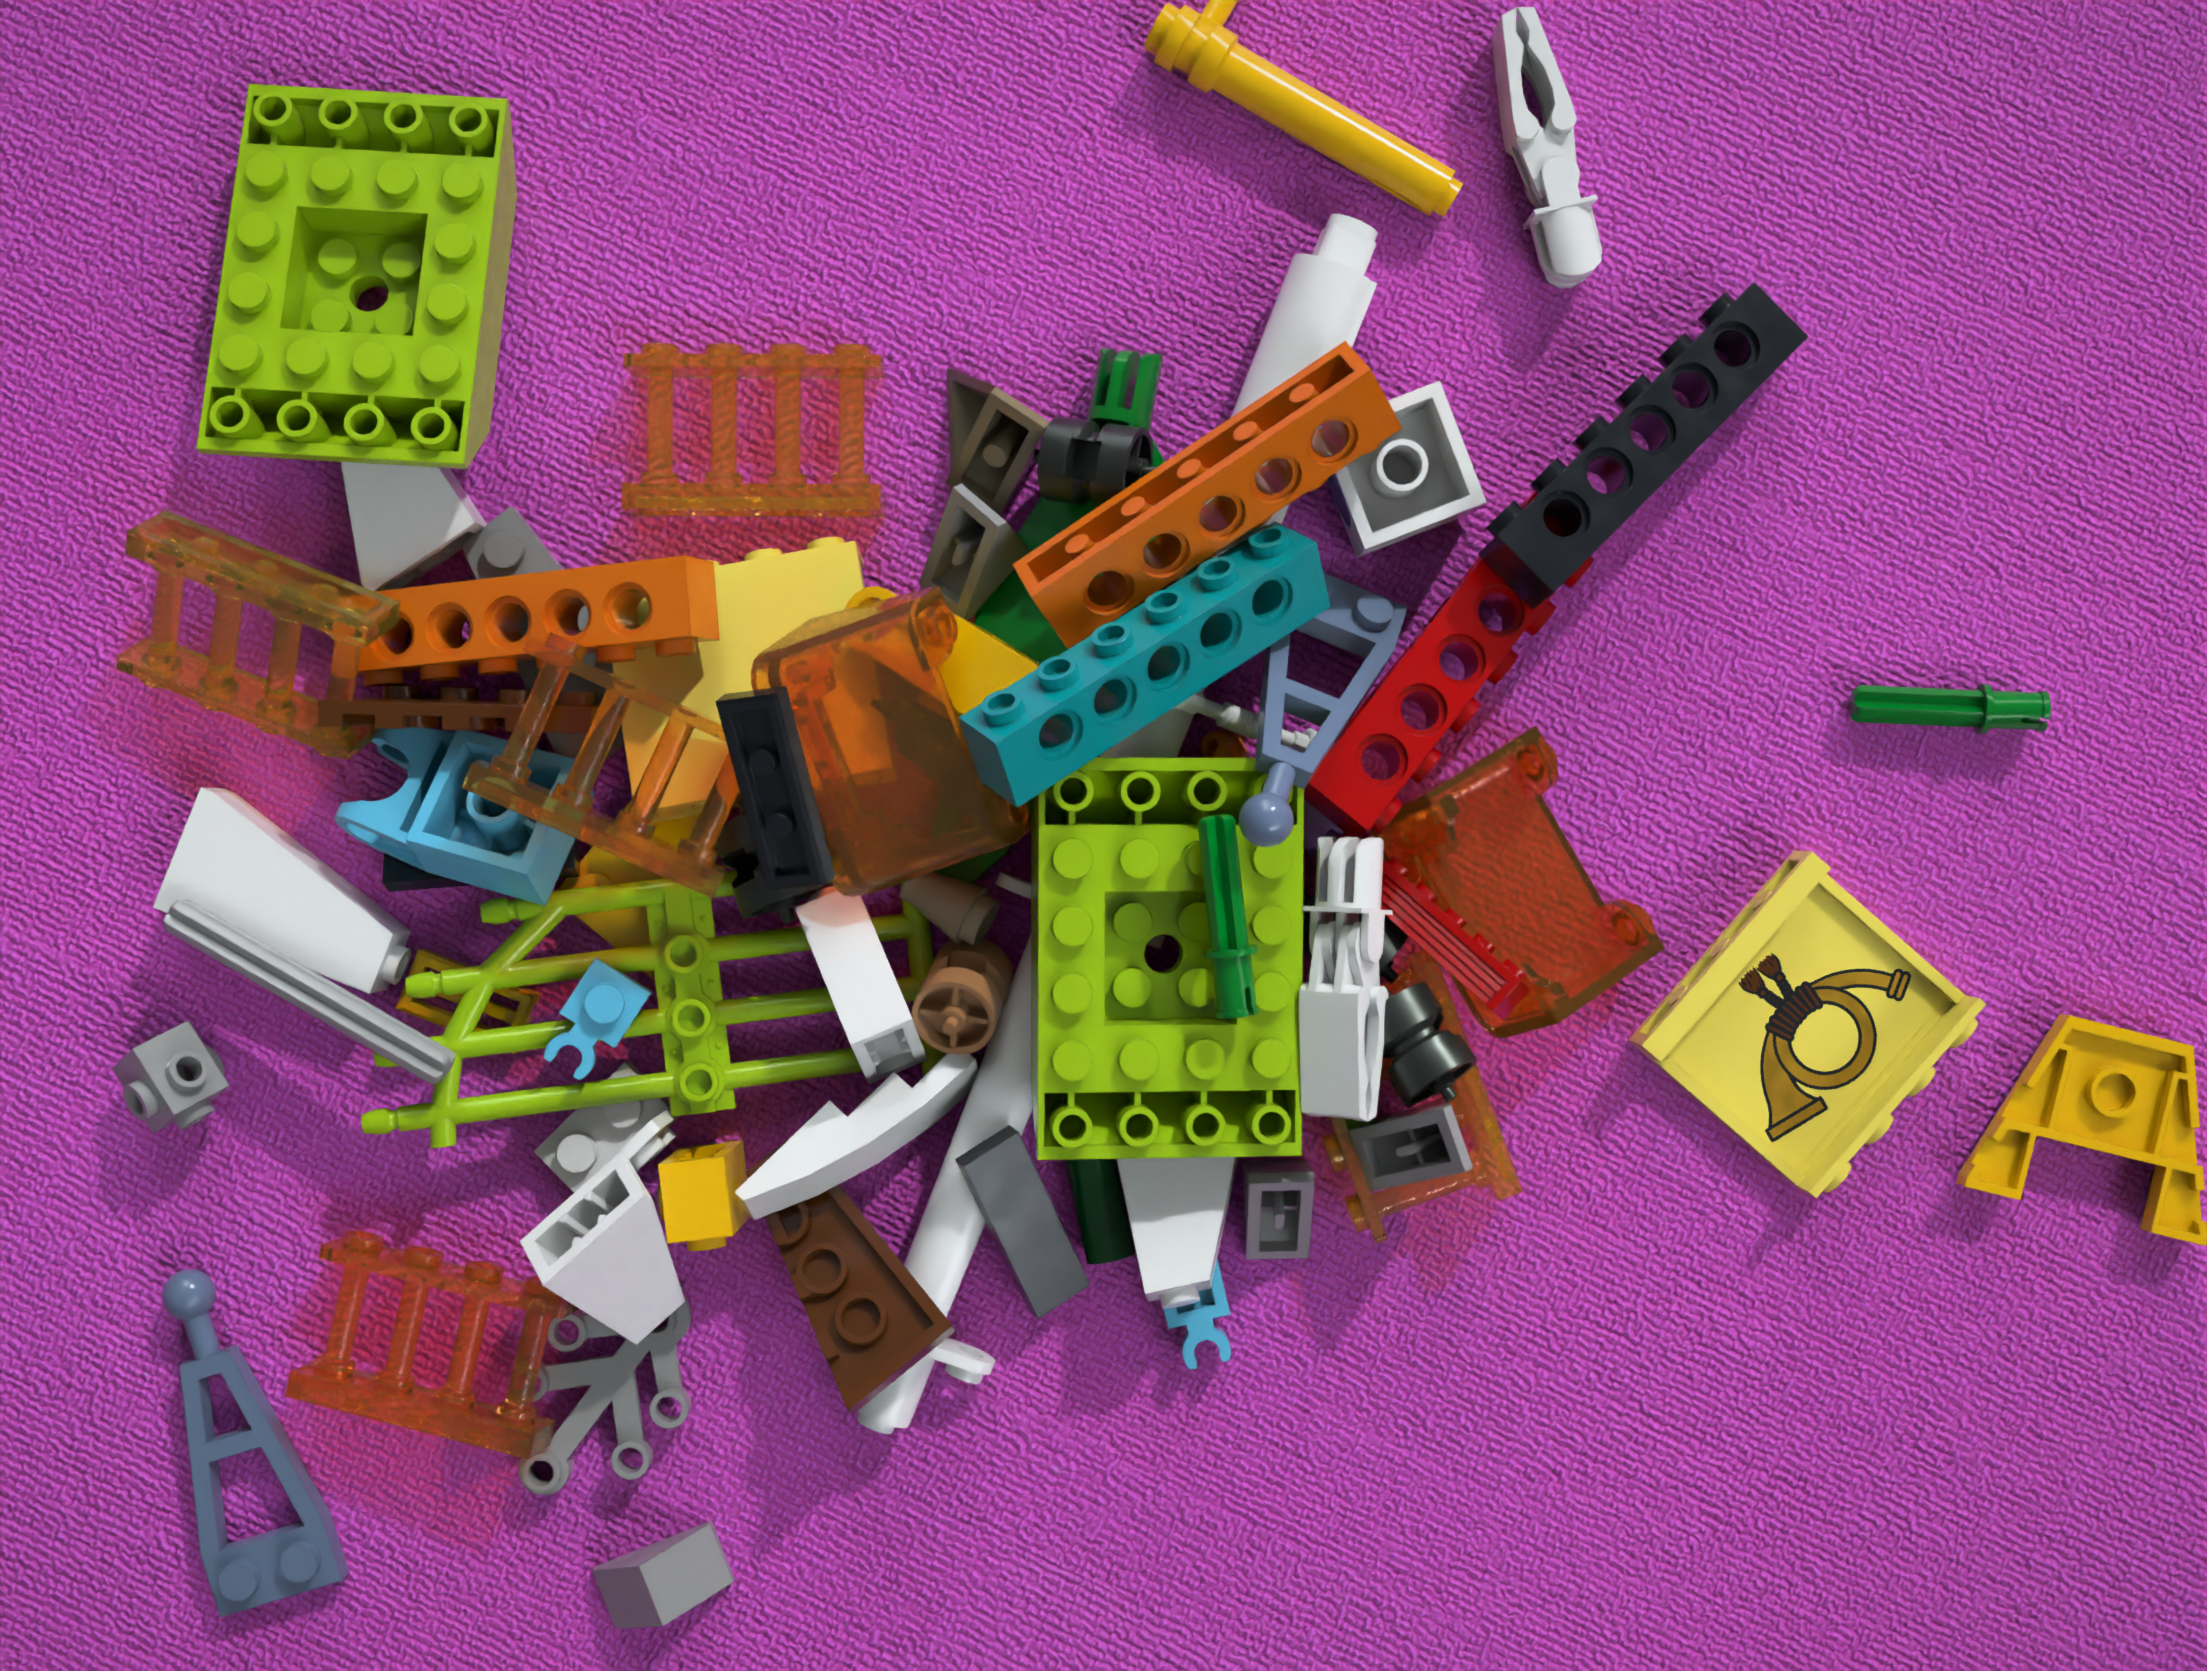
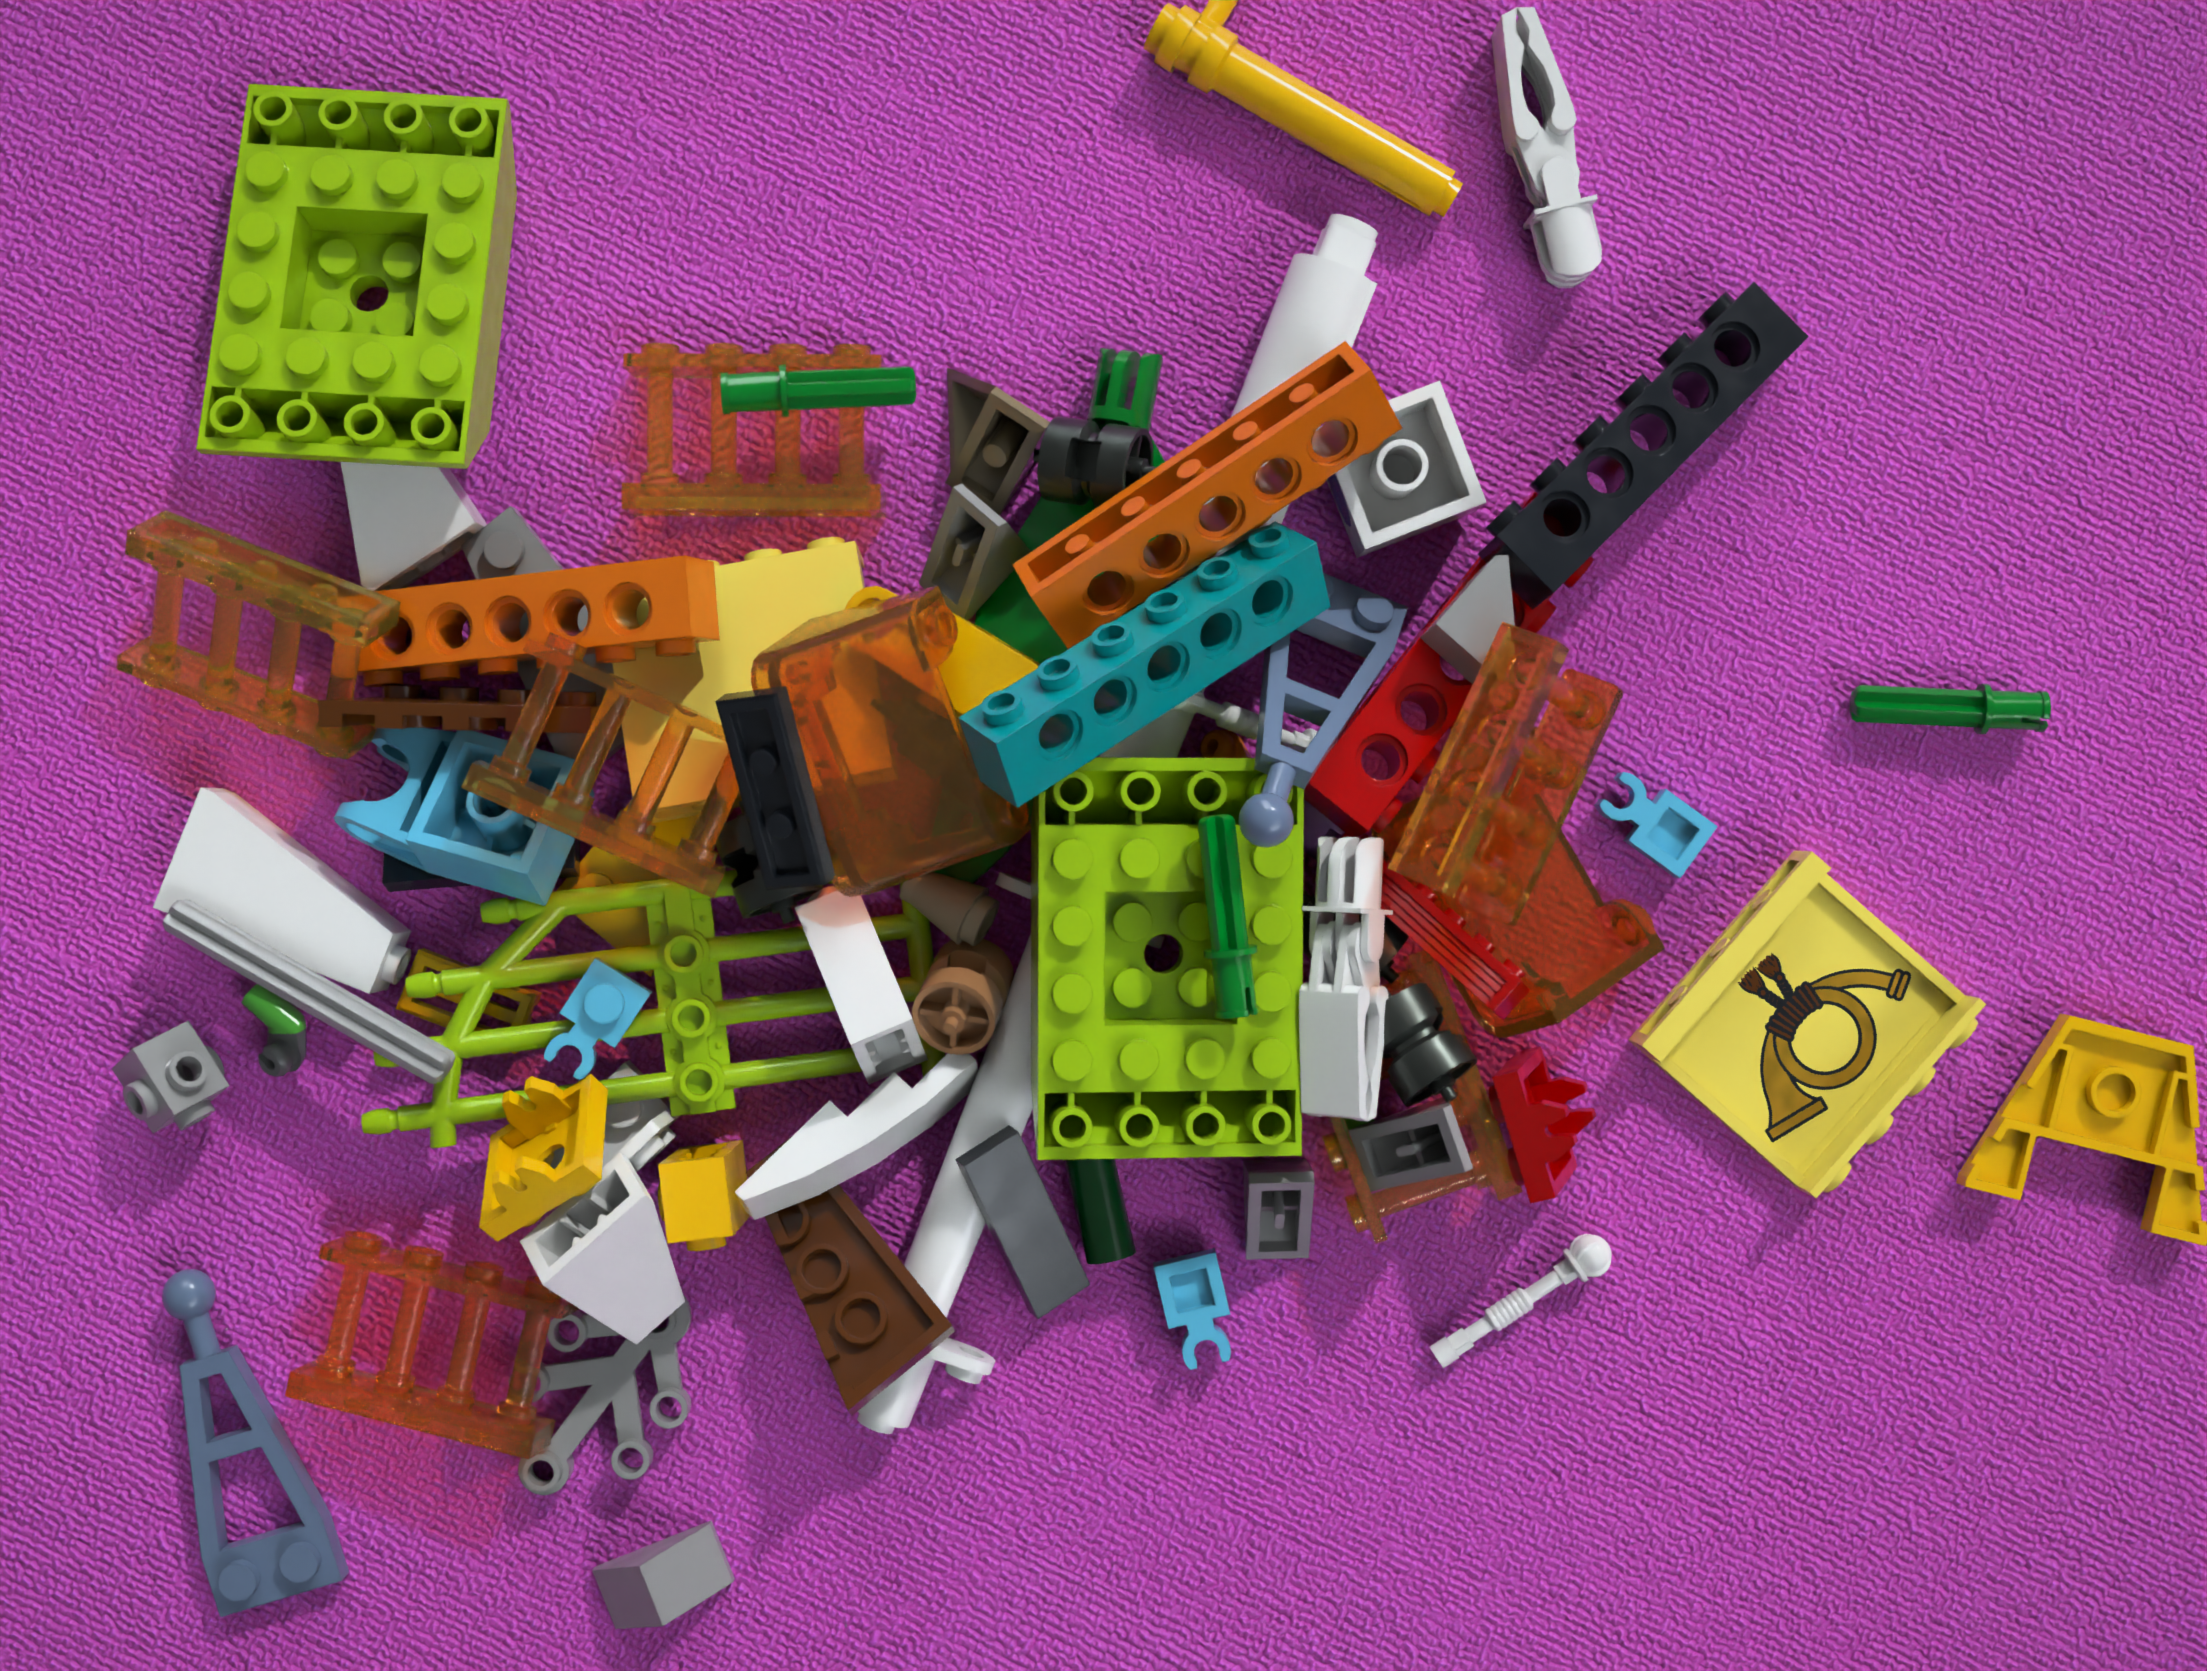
white slope [1117,1157,1239,1309] -> none
none -> arm [241,984,306,1077]
none -> yellow piece [479,1074,608,1242]
none -> green axle [720,364,916,417]
none -> clear orange fence [1388,622,1623,927]
none -> light grey slope [1420,555,1520,699]
none -> white piece [1430,1234,1612,1368]
none -> red piece [1489,1046,1596,1204]
none -> medium azure plate [1594,772,1718,878]

